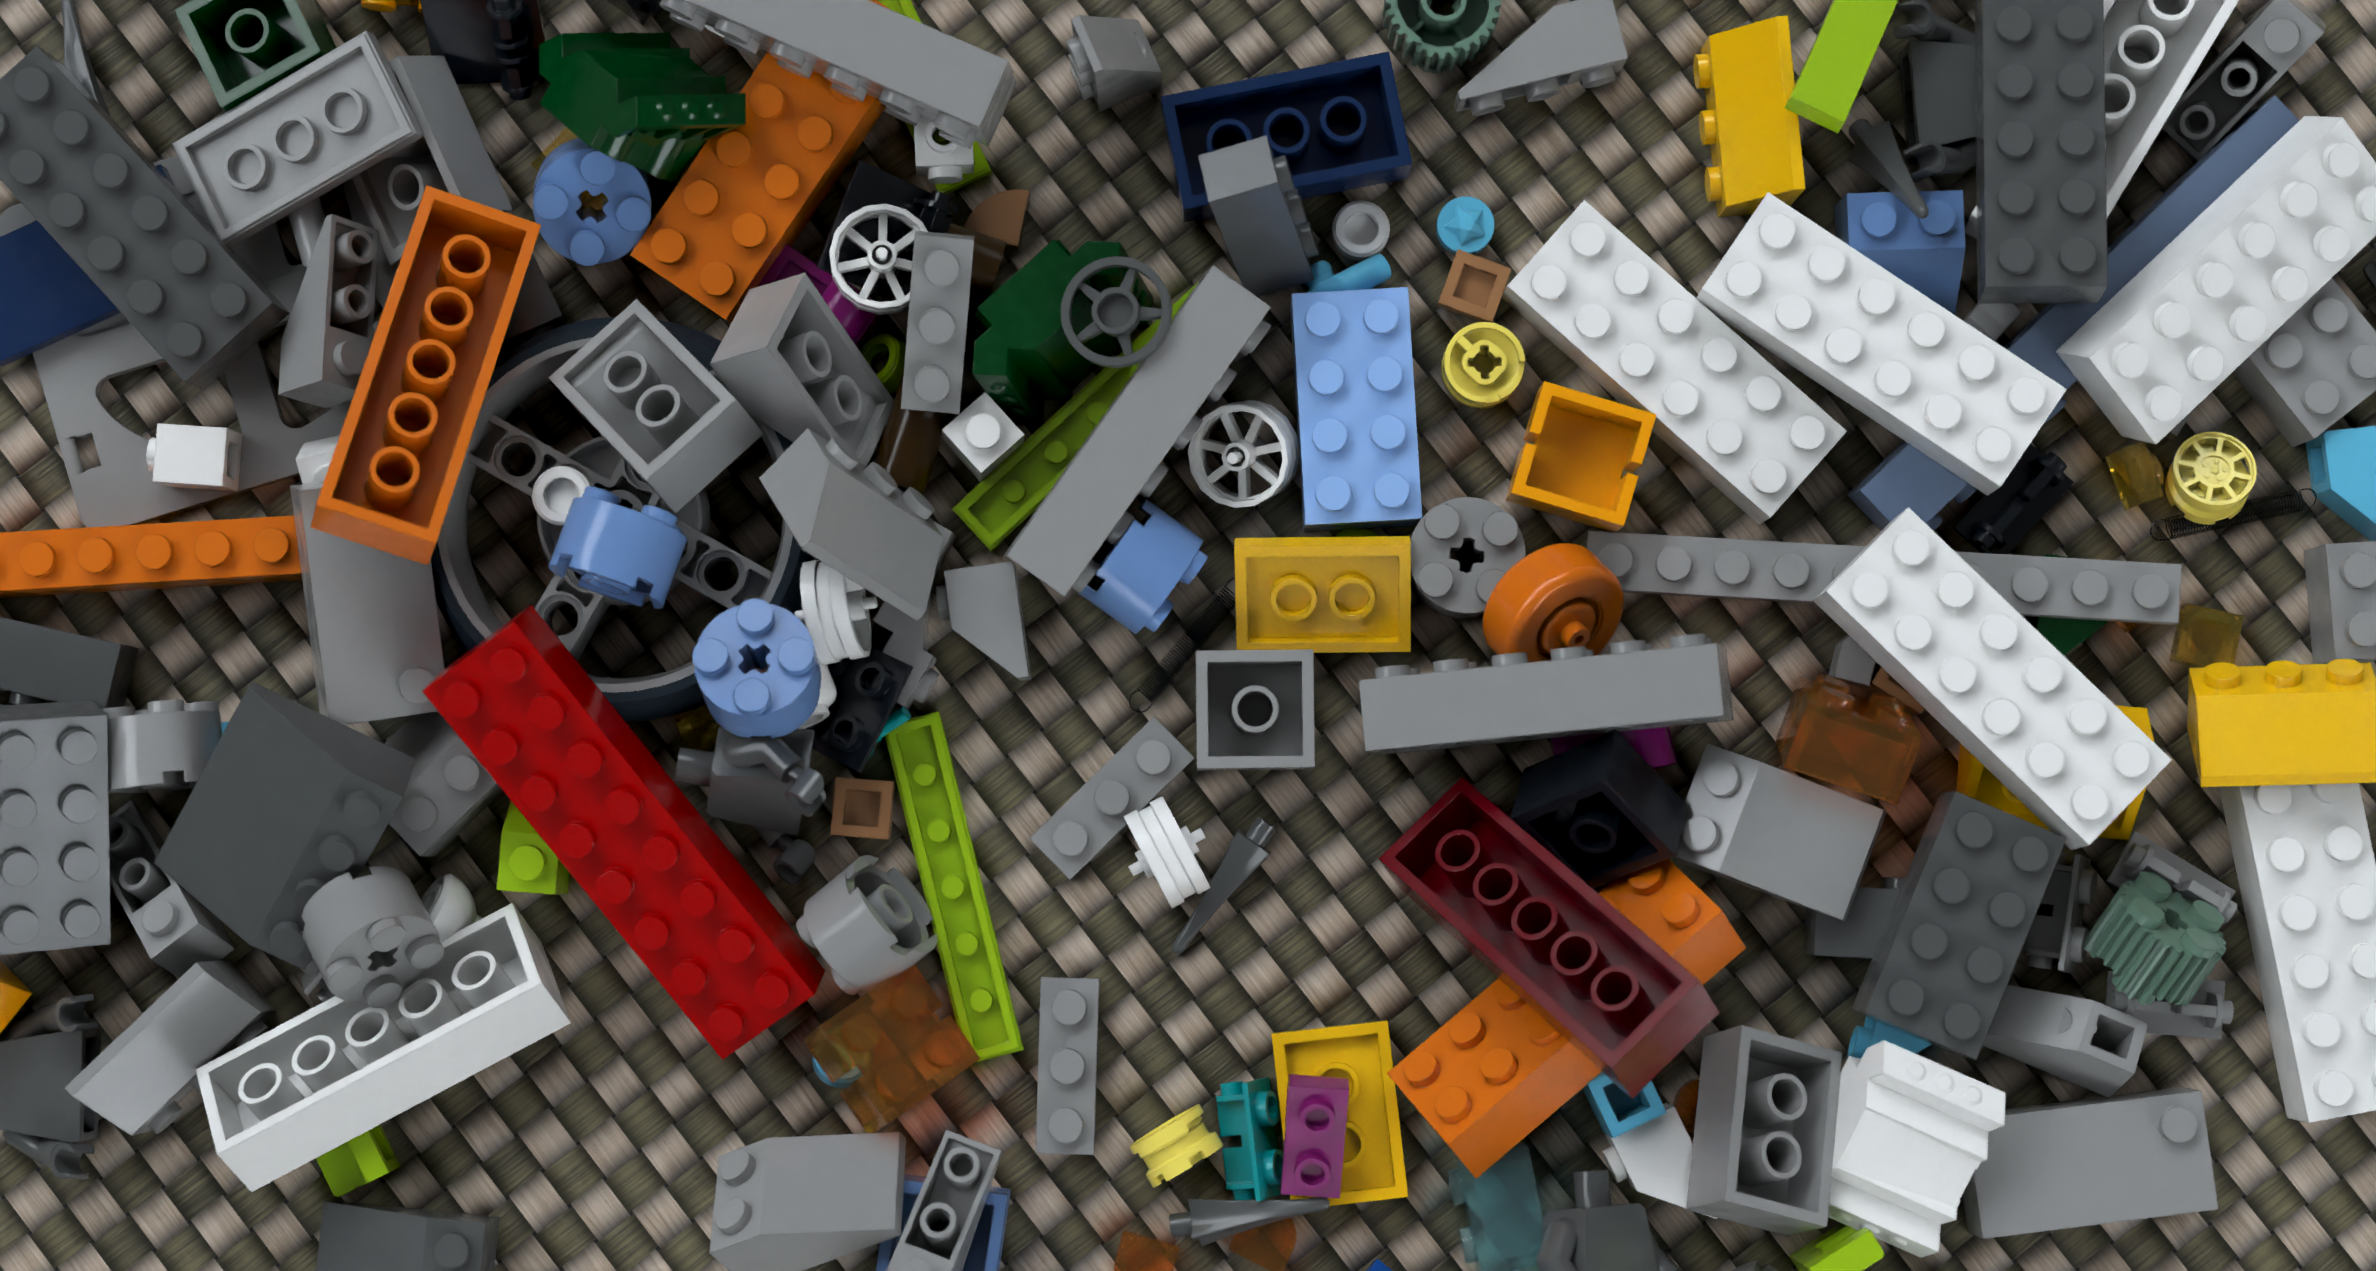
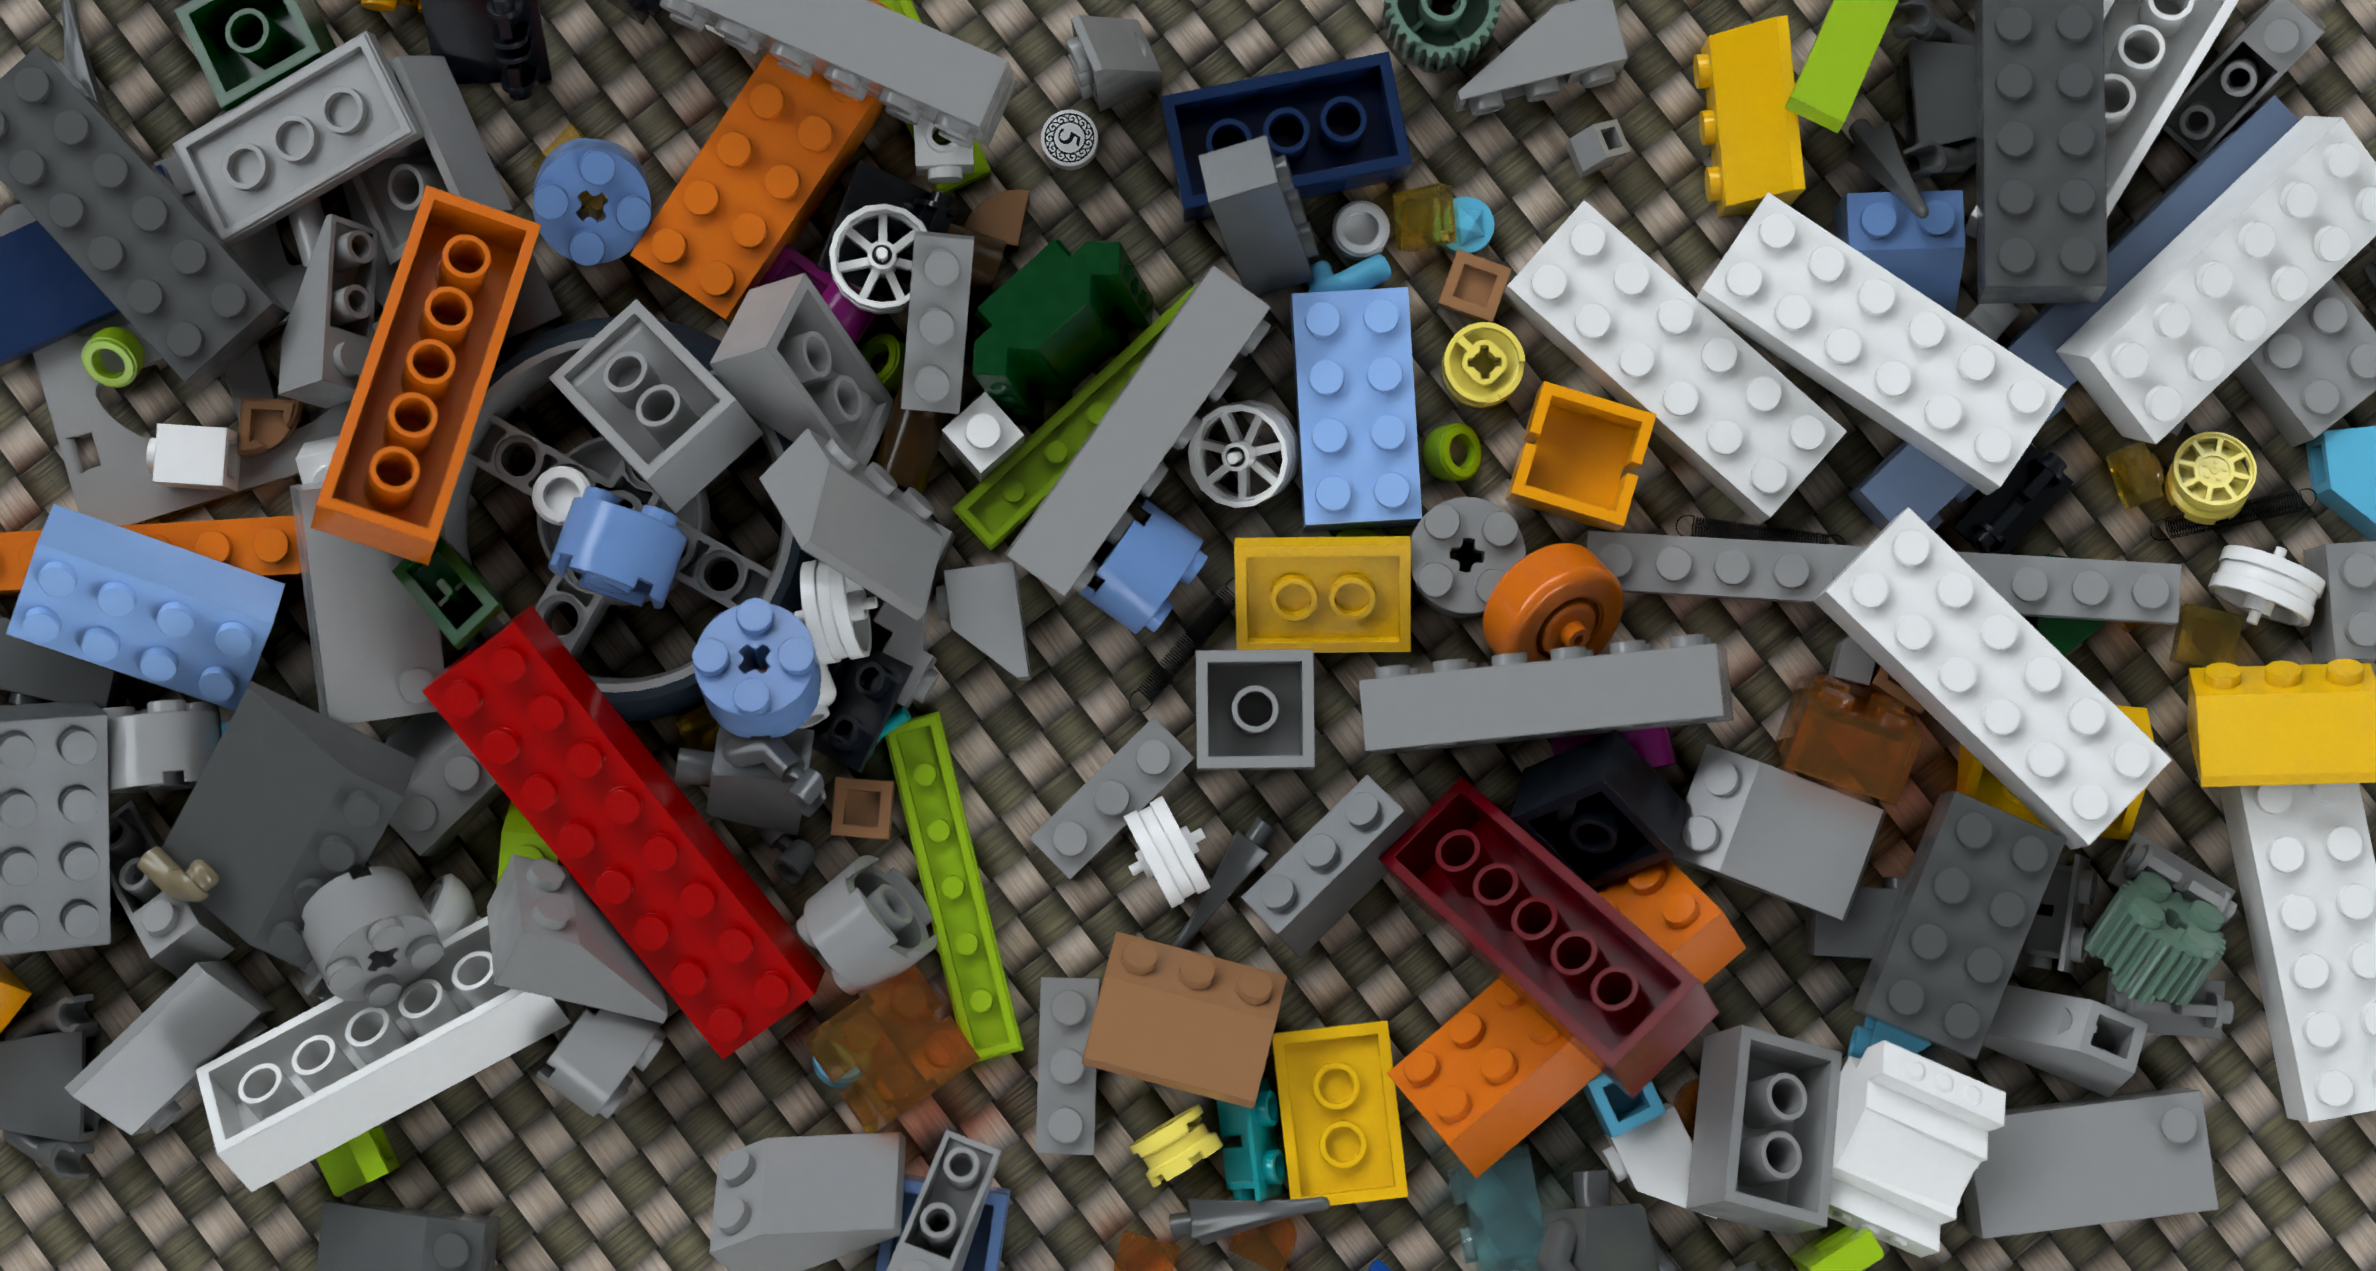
dark green slope [539,32,746,184] -> none
dark grey wheel [1061,256,1172,368] -> none
magenta plate [1281,1074,1349,1198] -> none
none -> light blue brick [6,504,285,711]
none -> lime piece [81,327,145,388]
none -> dark tan arm [137,846,220,902]
none -> medium nougat tile [237,397,304,457]
none -> dark green slope [392,534,504,650]
none -> light grey slope [487,854,668,1023]
none -> light grey brick [535,1006,668,1119]
none -> white tile [1041,110,1099,170]
none -> medium nougat slope [1081,931,1287,1109]
none -> brick [1241,775,1414,958]
none -> clear yellow plate [1393,183,1456,252]
none -> lime piece [1422,423,1482,482]
none -> light grey piece [1566,119,1631,179]
none -> black piece [1676,515,1846,545]
none -> white wheel [2208,545,2326,627]

